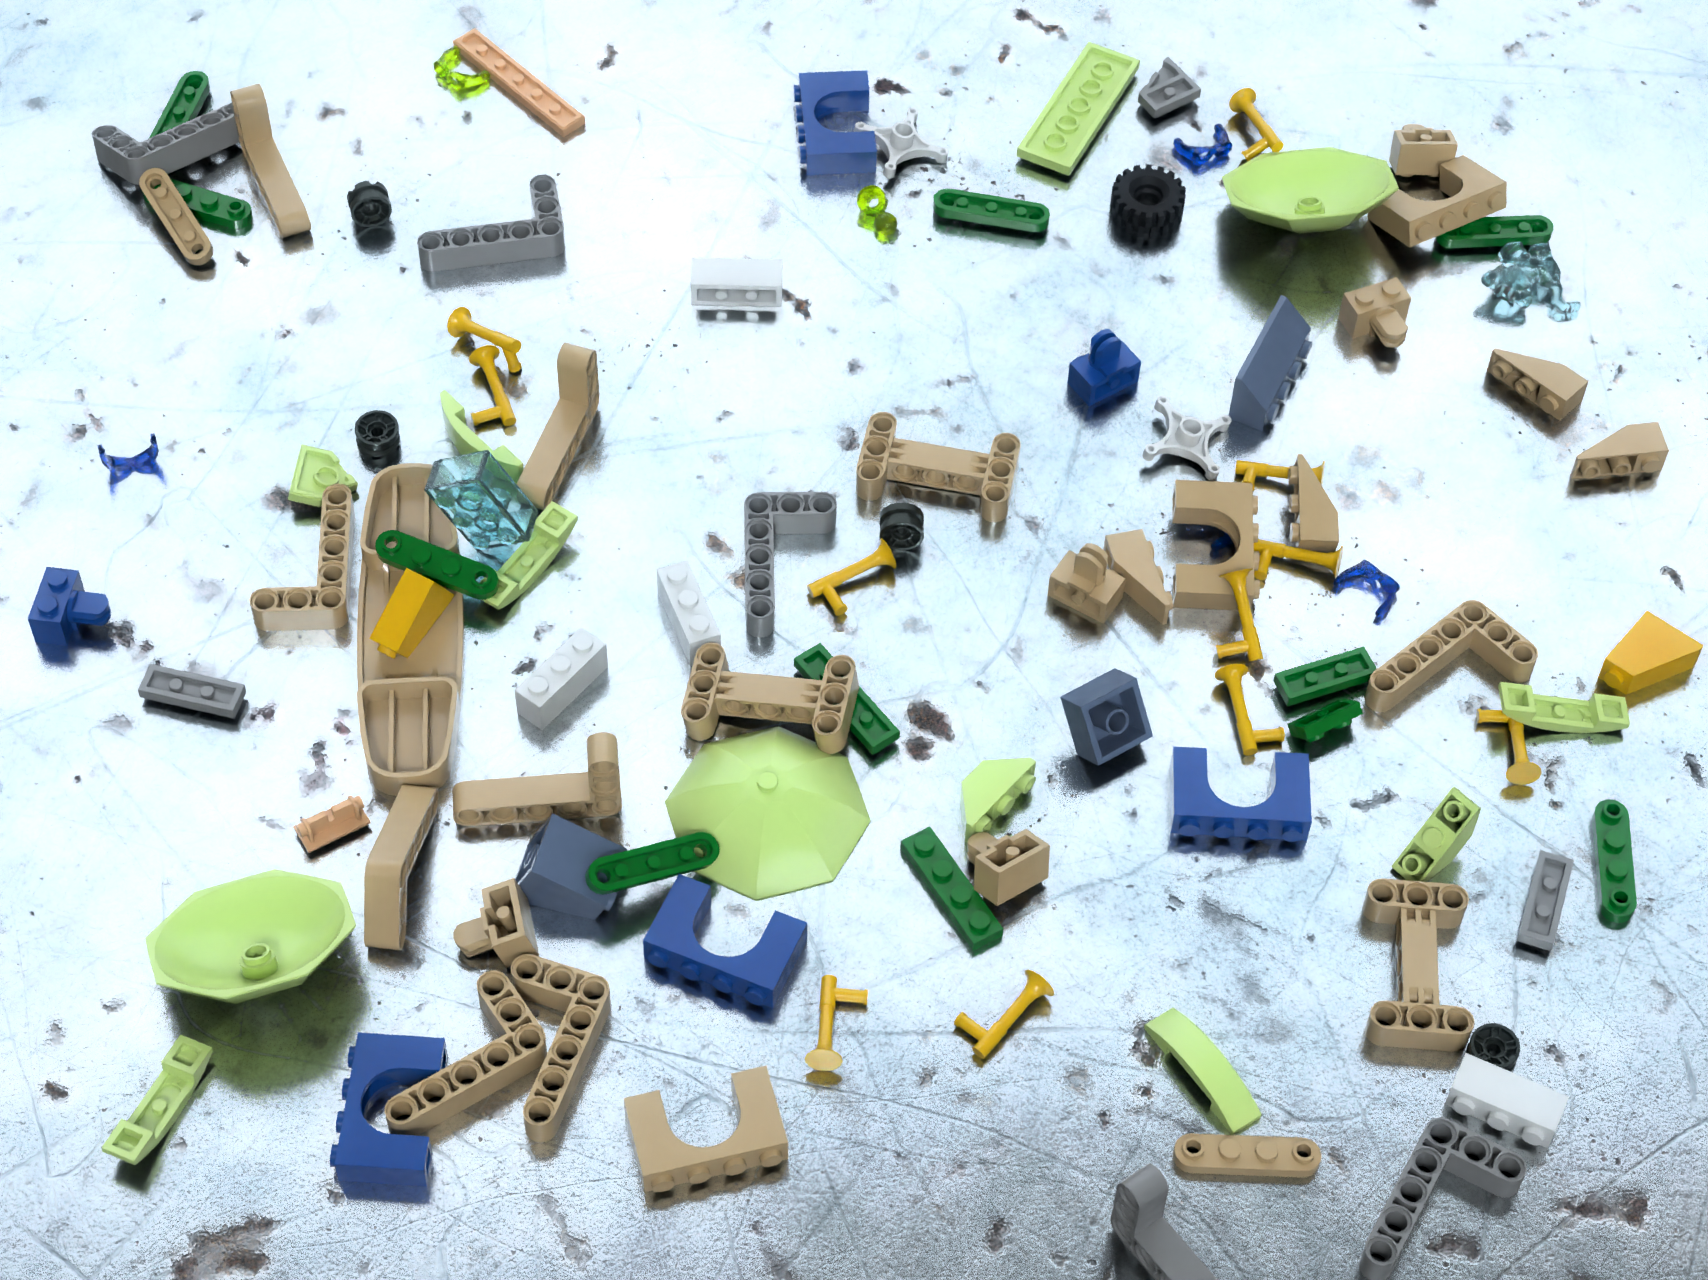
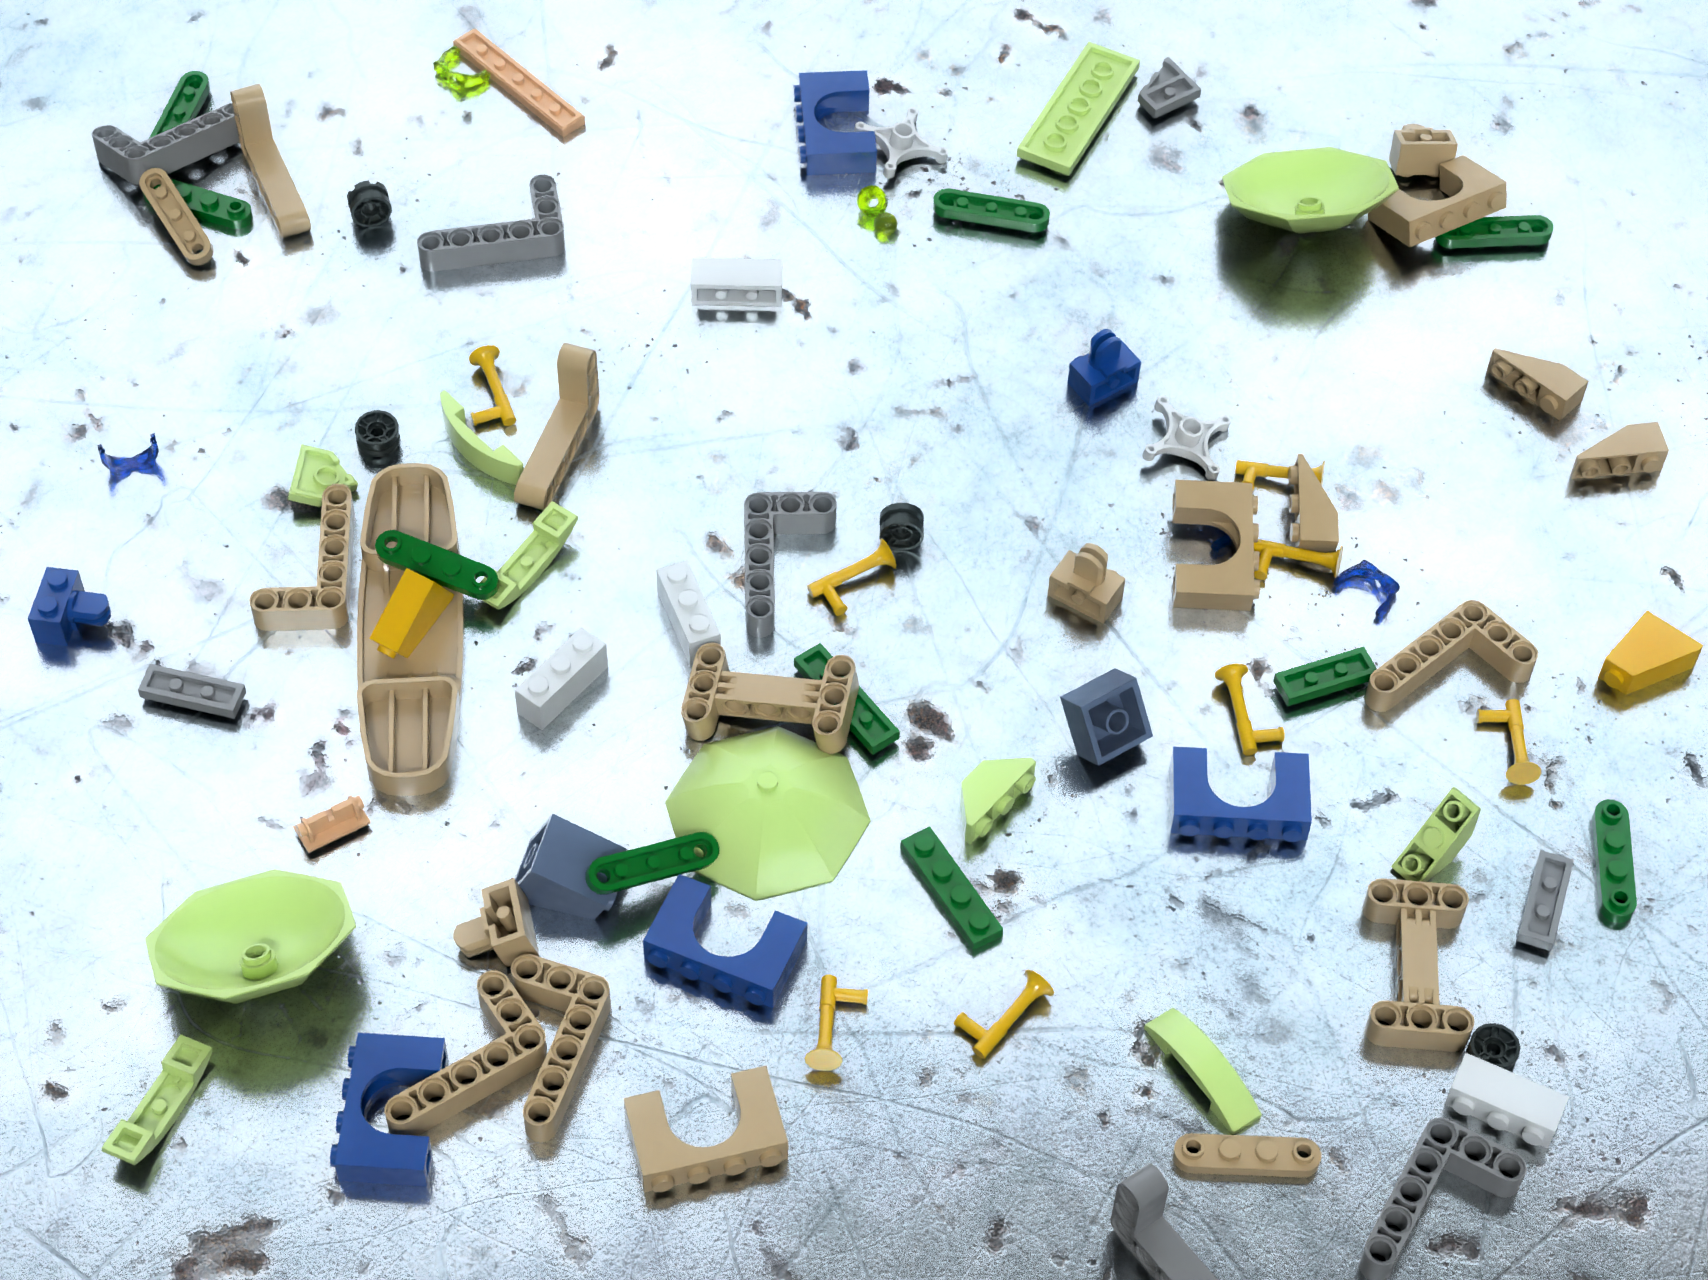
tan beam [364,784,439,950] -> none
clear light blue brick [424,450,539,551] -> none
yellow piece [447,307,522,373] -> none
tan beam [452,732,622,826] -> none
tan beam [856,412,1021,522] -> none
tan brick [967,829,1050,906] -> none
tan slope [1103,529,1173,625] -> none
black tyre [1110,164,1186,238] -> none
clear blue cap [1173,123,1232,164] -> none
yellow piece [1215,568,1263,662] -> none
sand blue slope [1228,295,1313,431] -> none
yellow piece [1229,88,1283,162] -> none
green plate [1287,698,1363,742] -> none
tan brick [1338,277,1411,348] -> none
clear light blue animal [1481,241,1581,313] -> none
yellowish green slope [1498,682,1630,733] -> none

